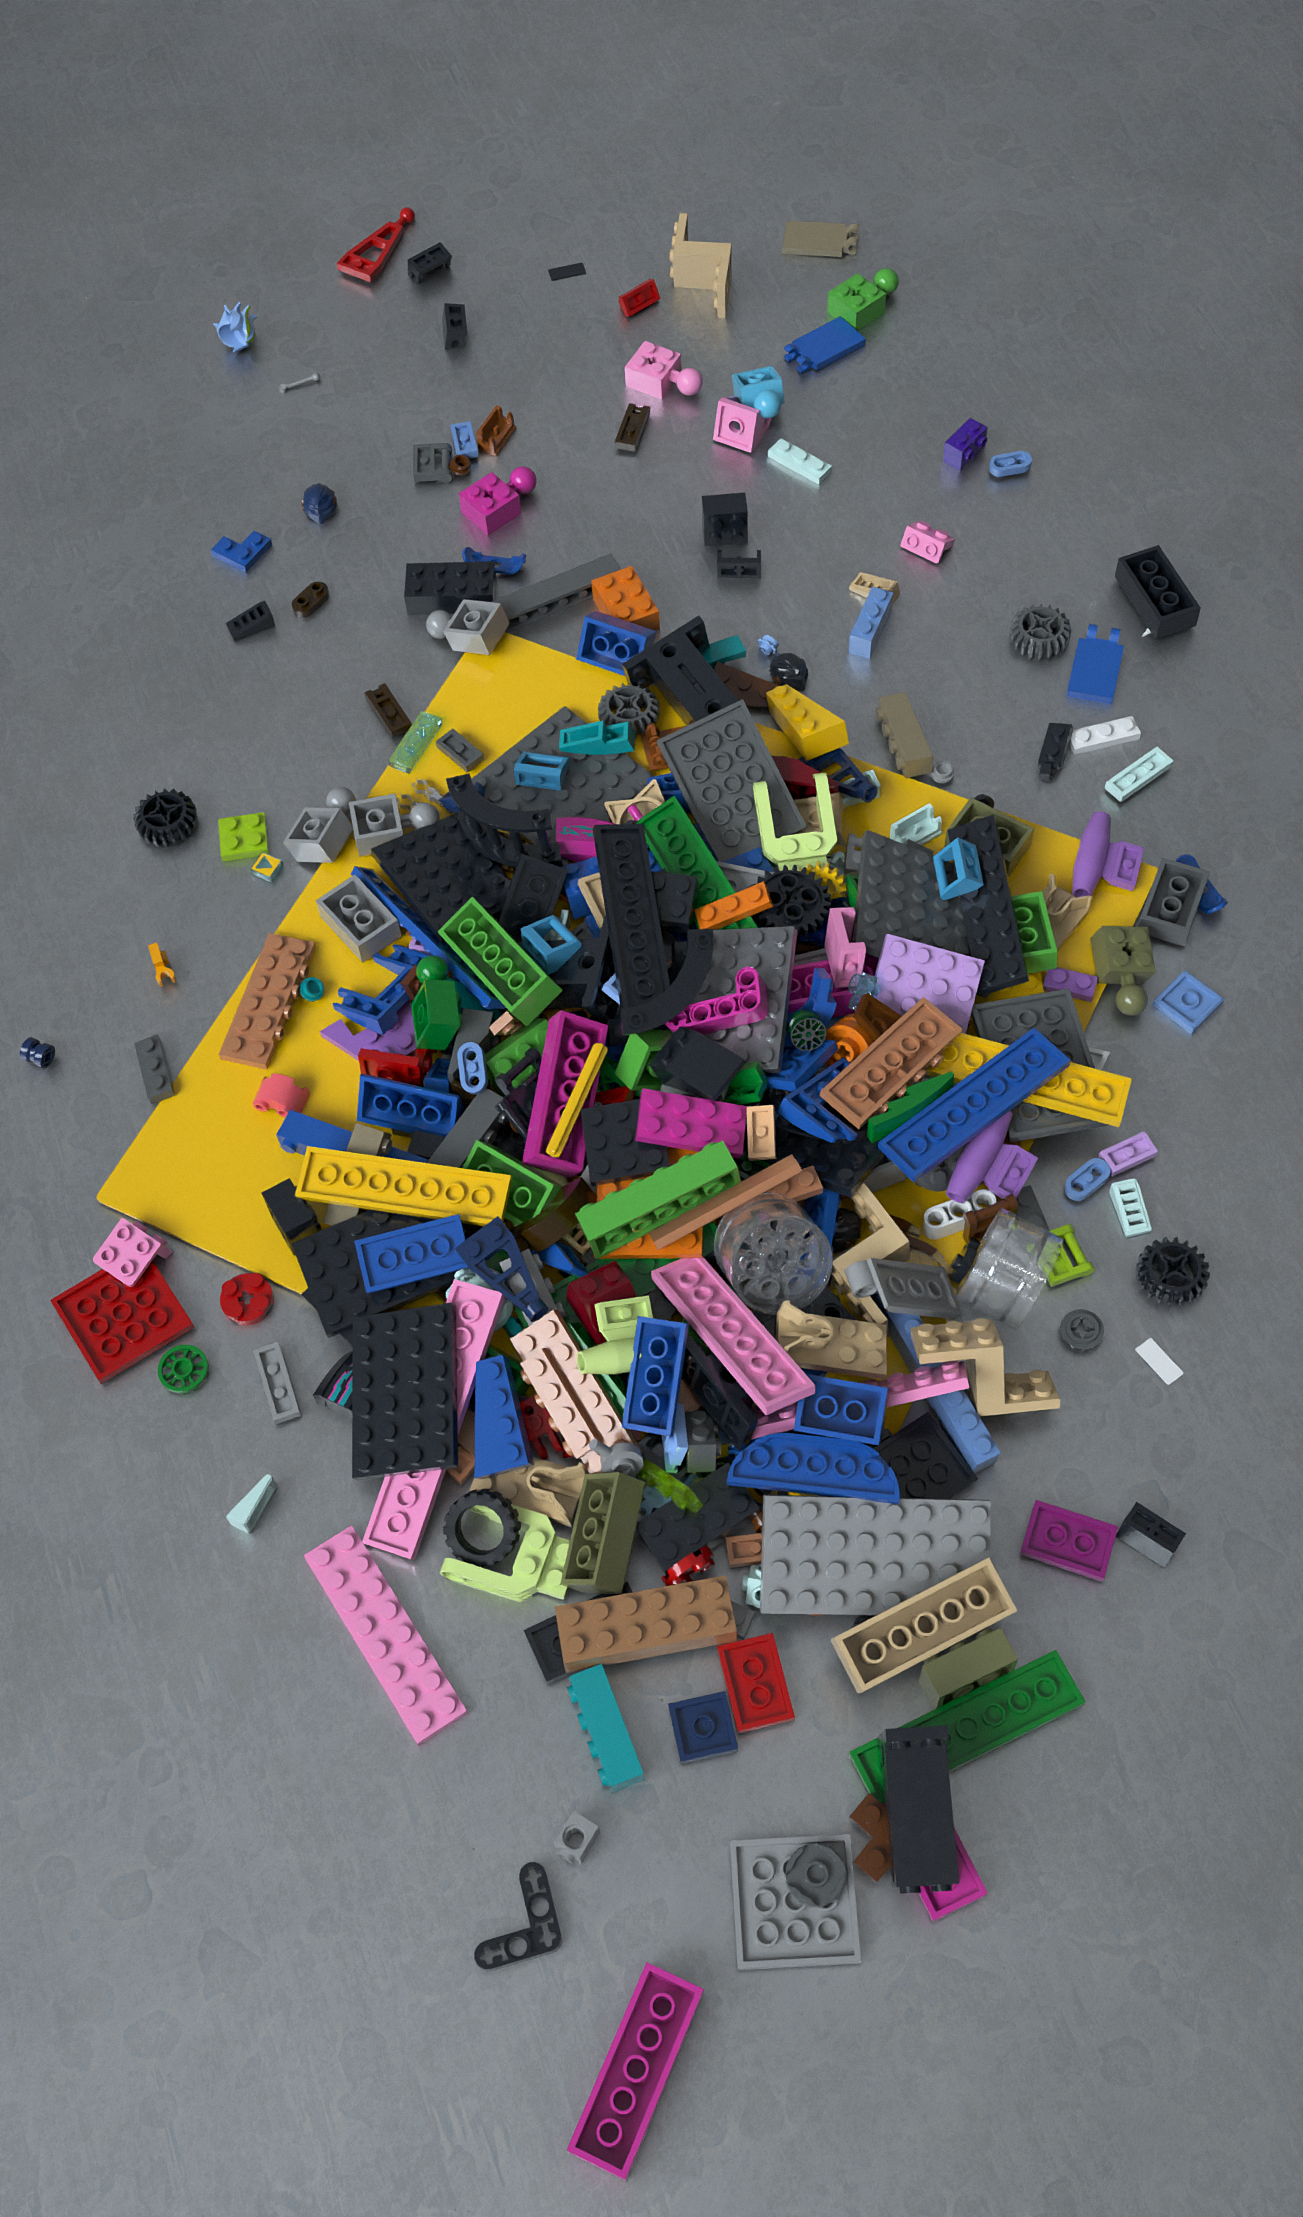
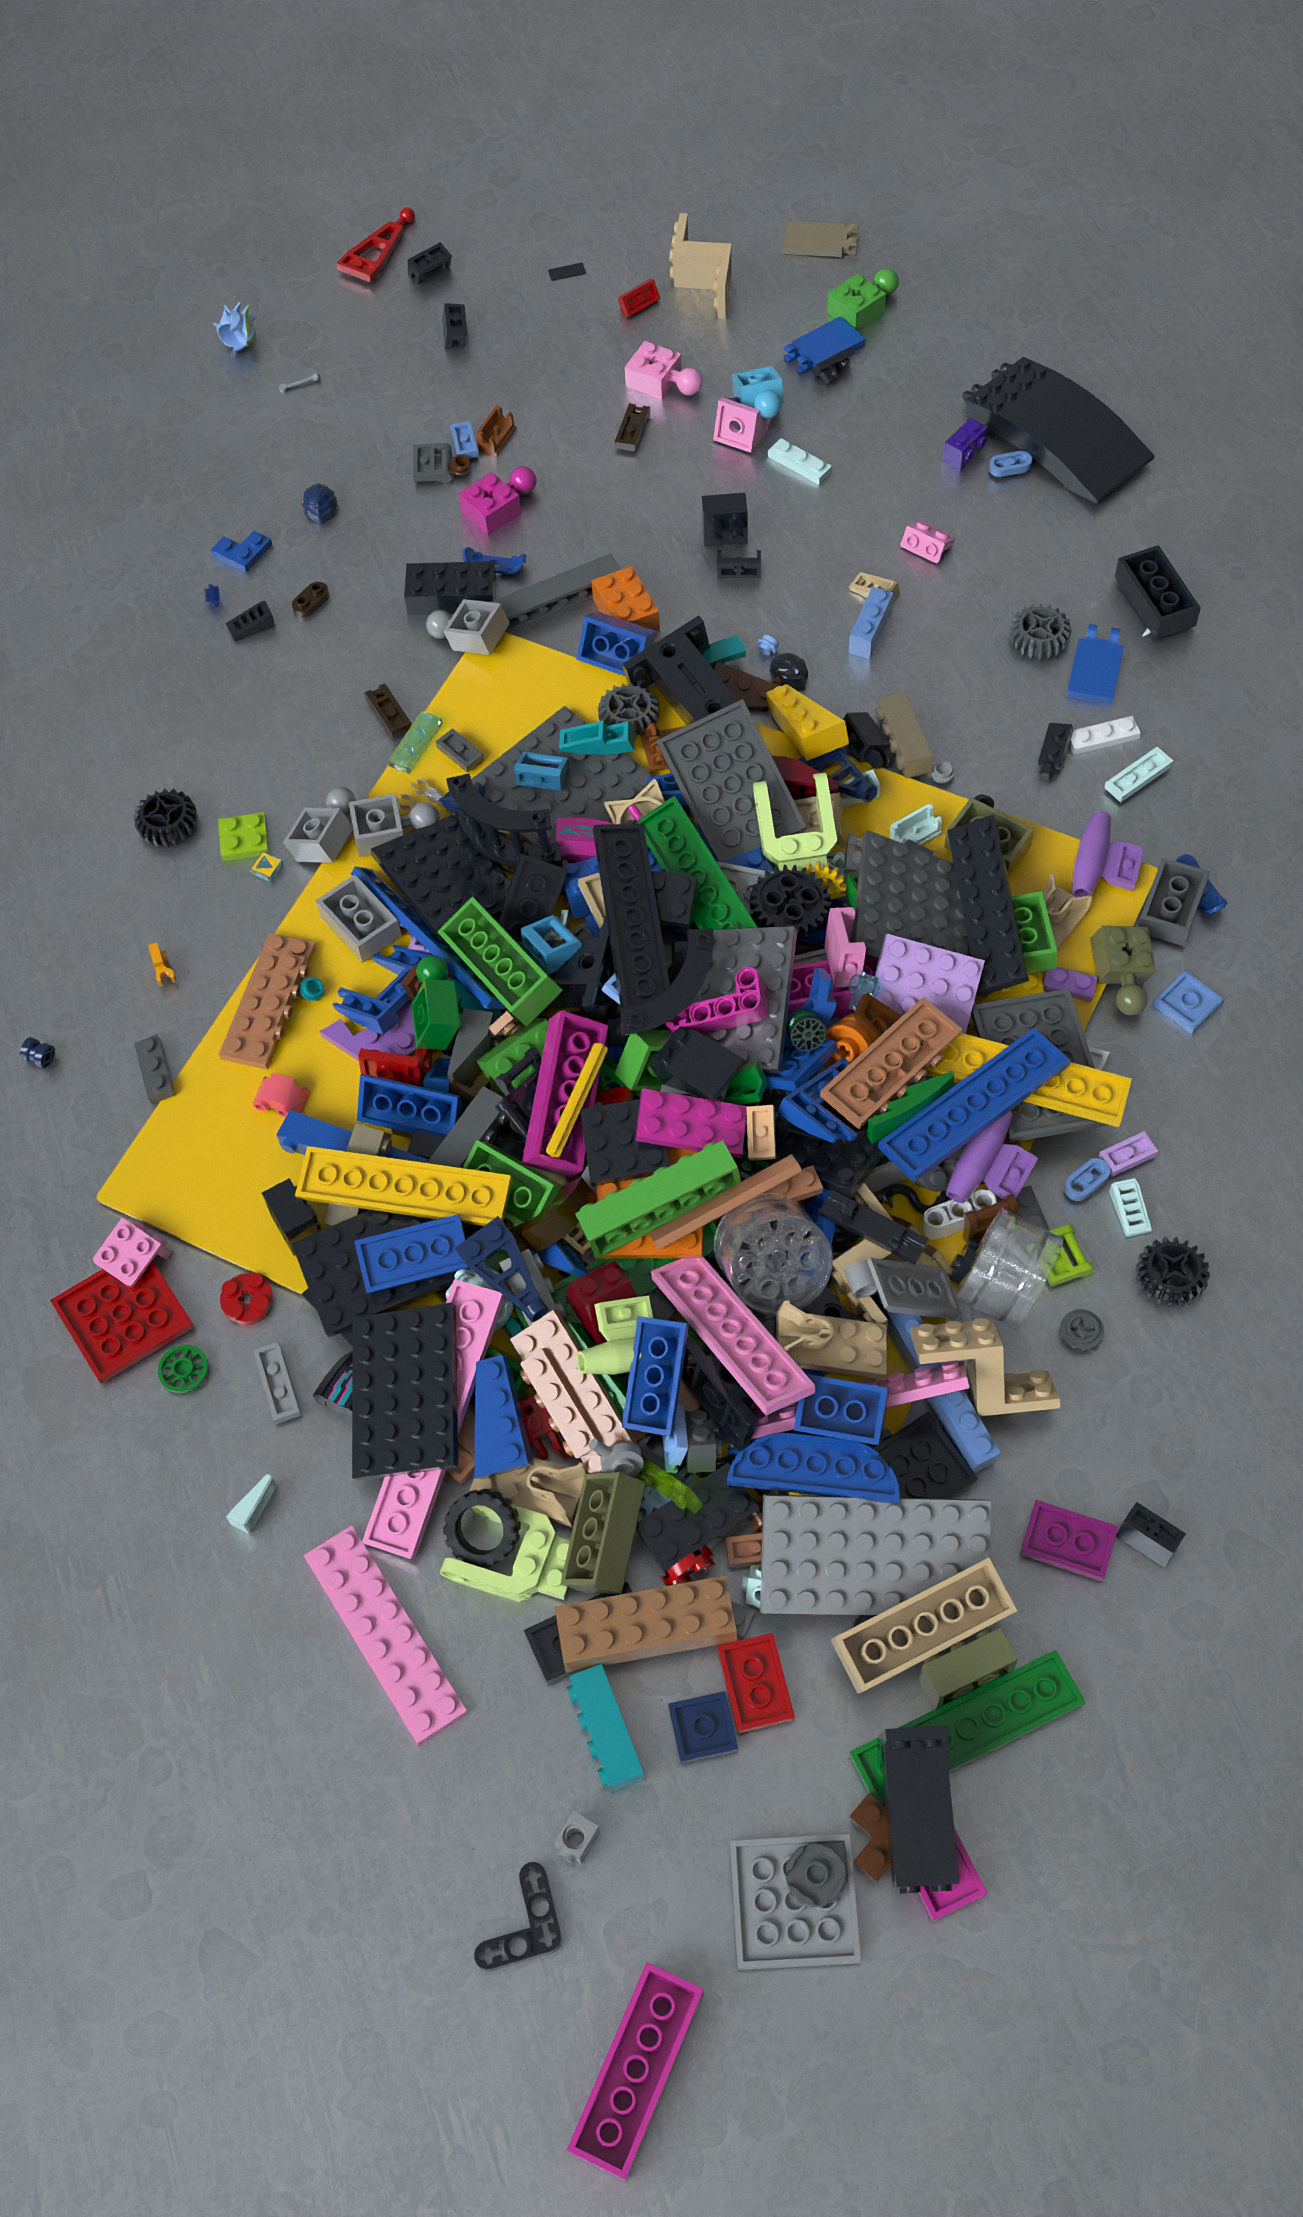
medium blue plate [457,1042,488,1094] -> none
orange plate [695,881,773,930] -> none
dark azure tile [933,838,984,900] -> none
white sticker [1135,1338,1183,1385] -> none
none -> clear blue plate [204,584,220,606]
none -> black hinge [811,347,855,385]
none -> black hinge [819,1190,929,1265]
none -> black hinge [843,712,894,769]
none -> black animal [876,1184,950,1215]
none -> black hinge [962,357,1154,504]

